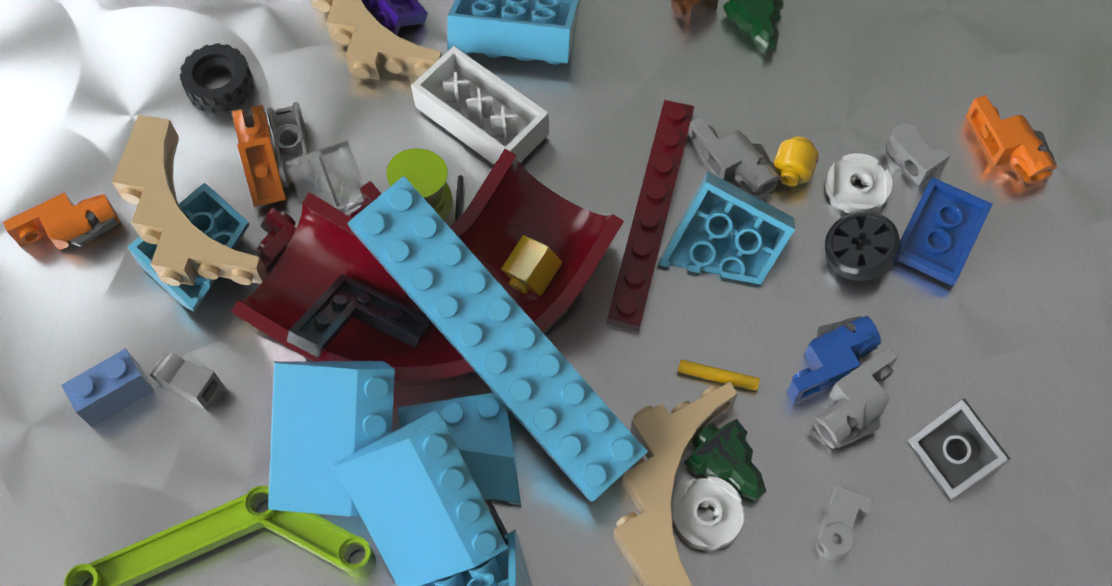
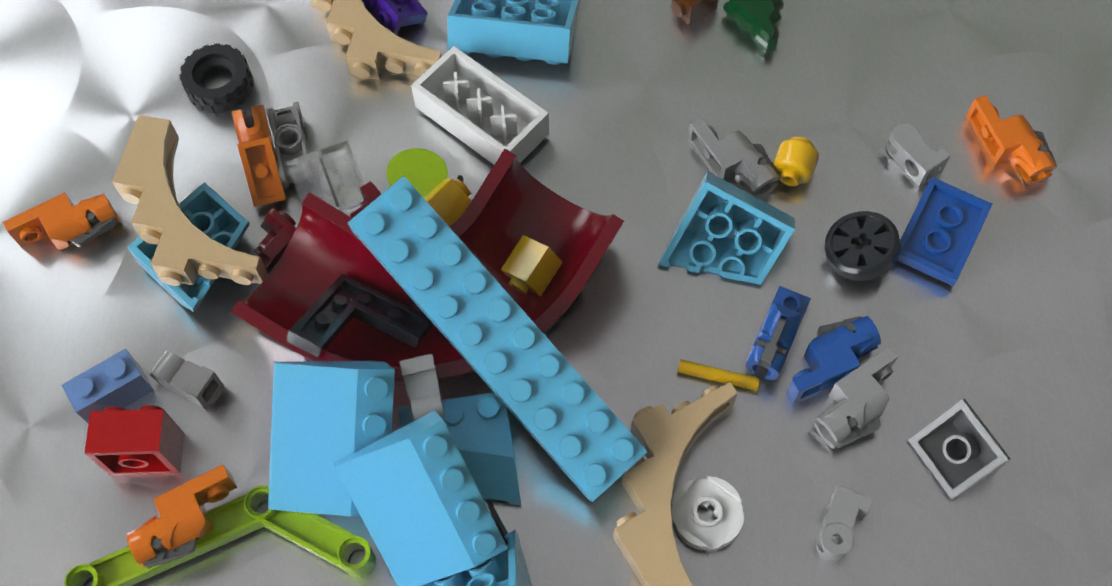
dark red plate [607,100,695,331] -> none
dark green rock [684,419,766,501] -> none
white plate [825,153,893,214] -> none
none -> red brick [84,405,184,476]
none -> orange plate [126,464,238,568]
none -> light grey leg [399,354,445,421]
none -> yellow brick [424,178,472,226]
none -> blue plate [745,286,811,380]

